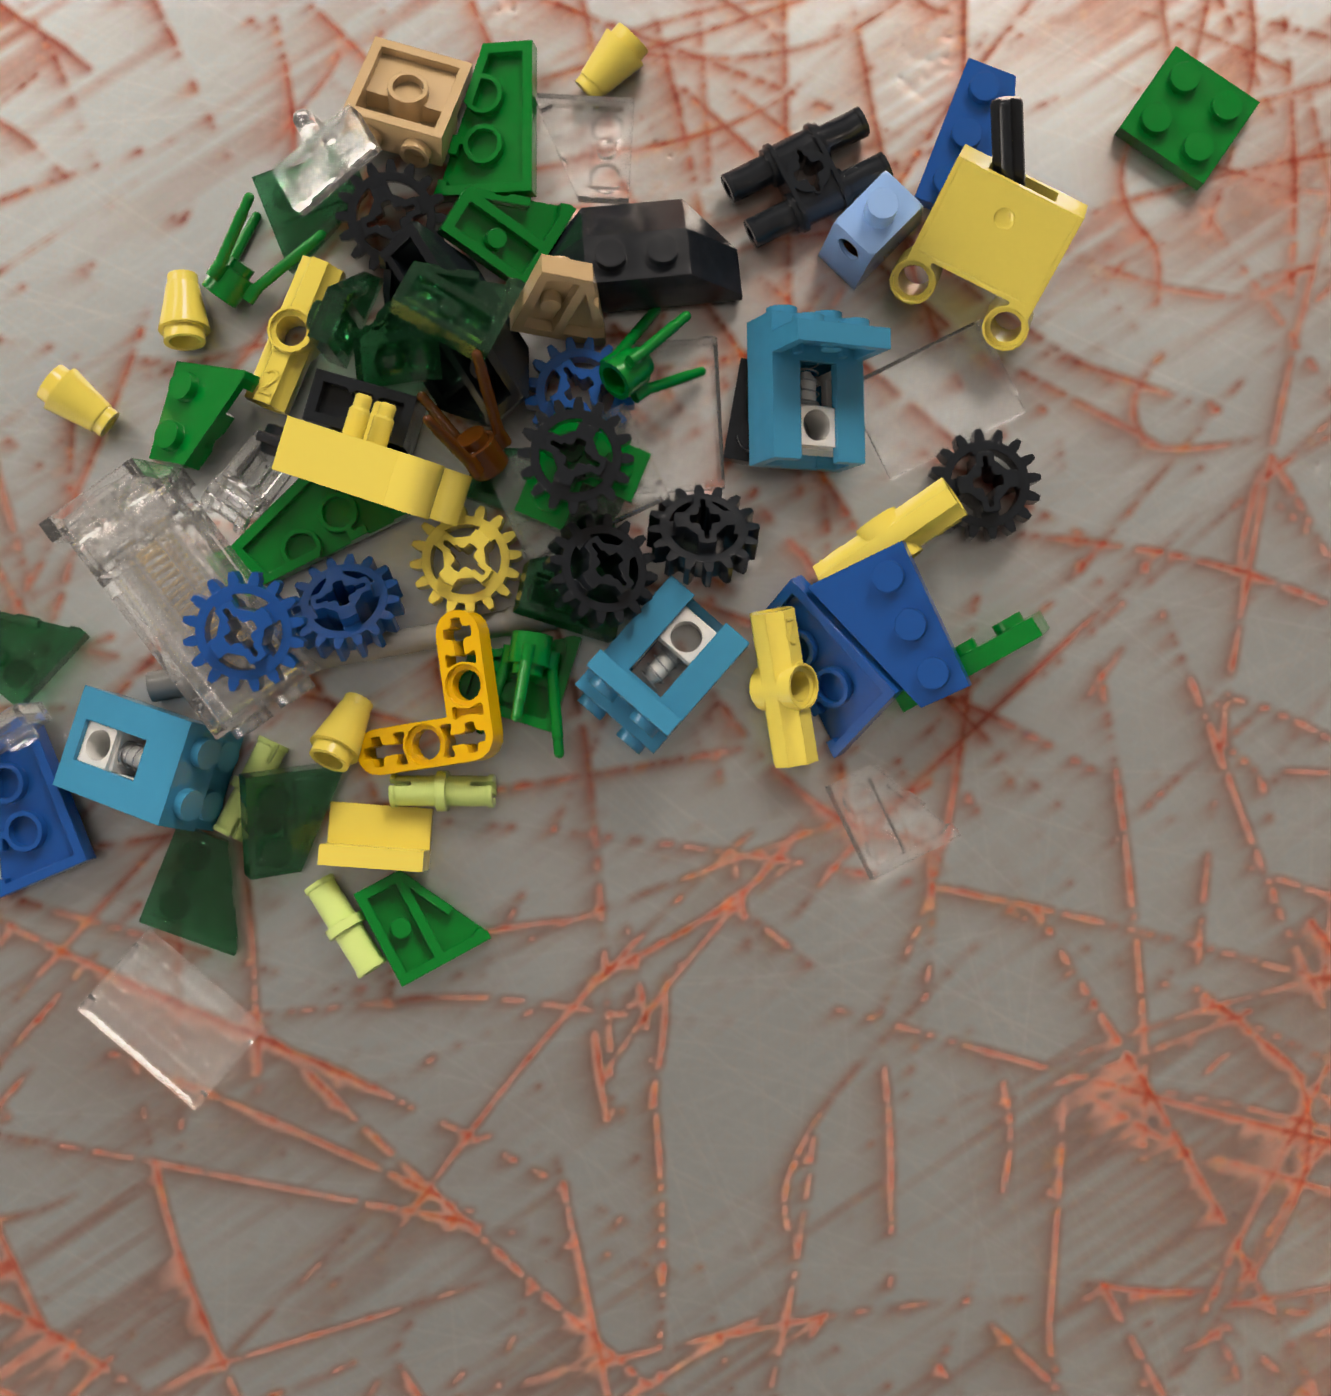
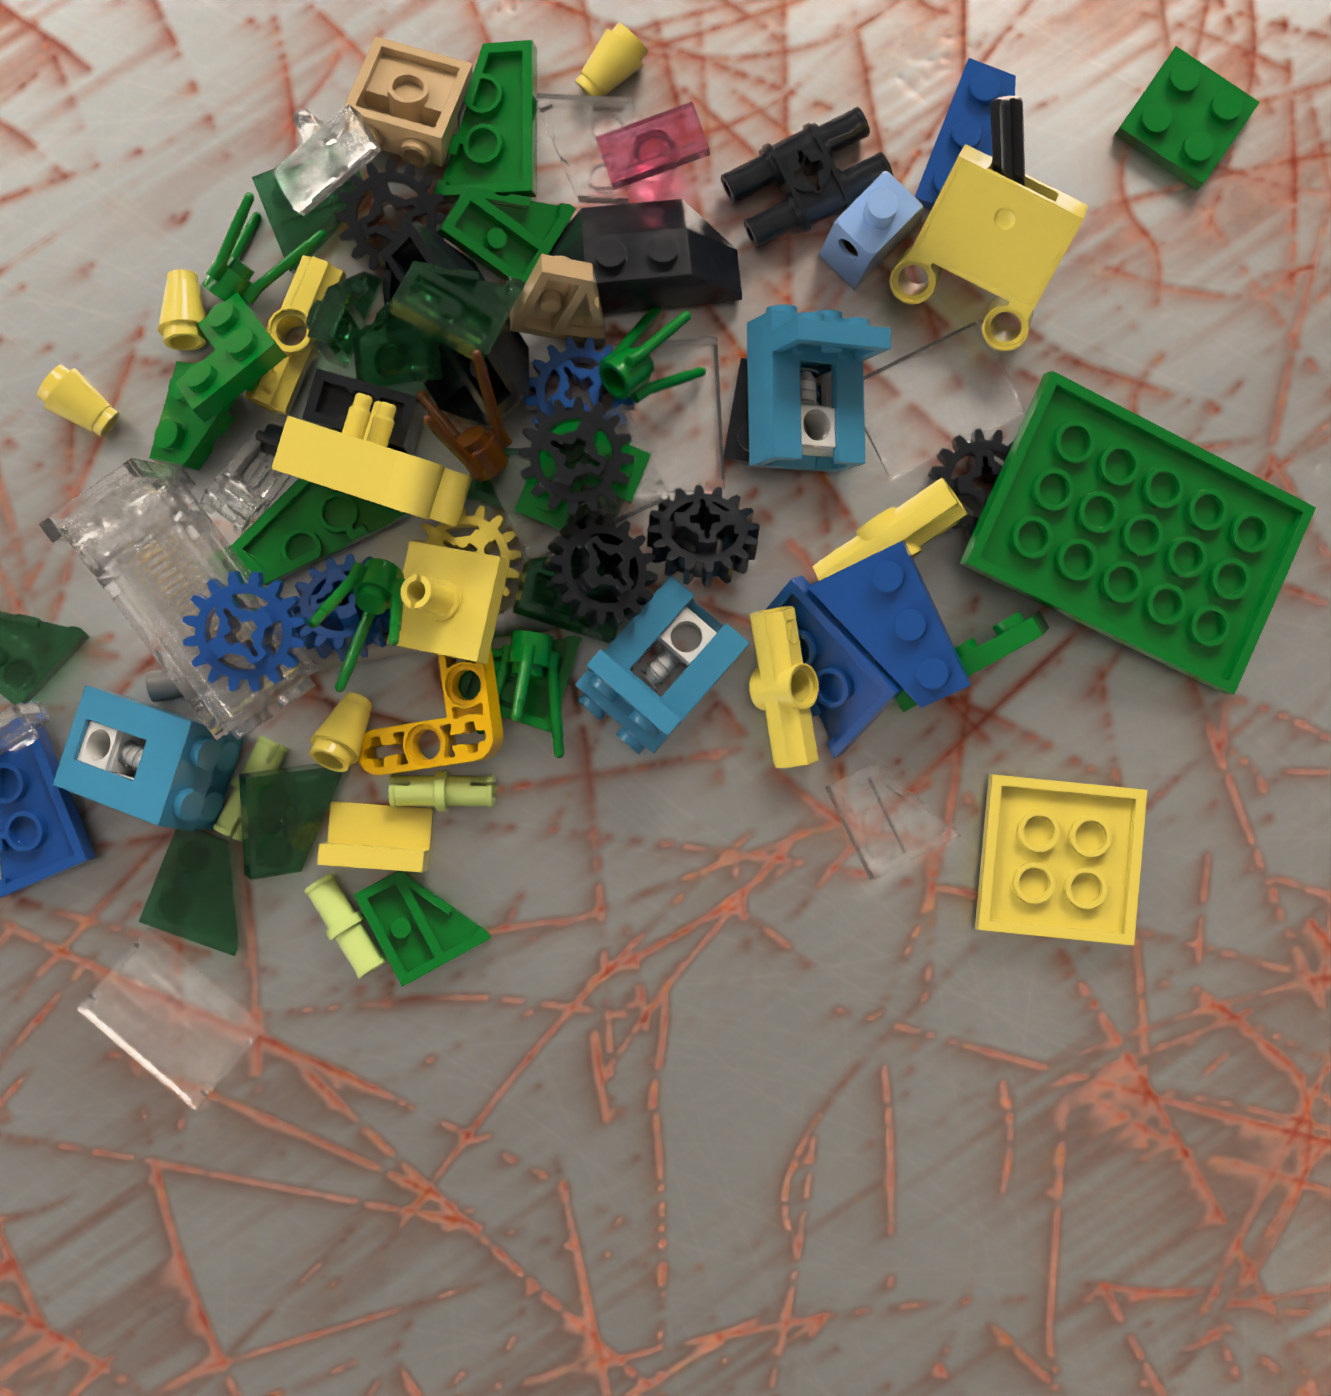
none -> green plate [175,292,287,423]
none -> green plant [308,558,406,692]
none -> light yellow tile [387,541,510,664]
none -> clear pink tile [595,101,710,190]
none -> green plate [959,371,1316,695]
none -> light yellow plate [975,774,1148,946]

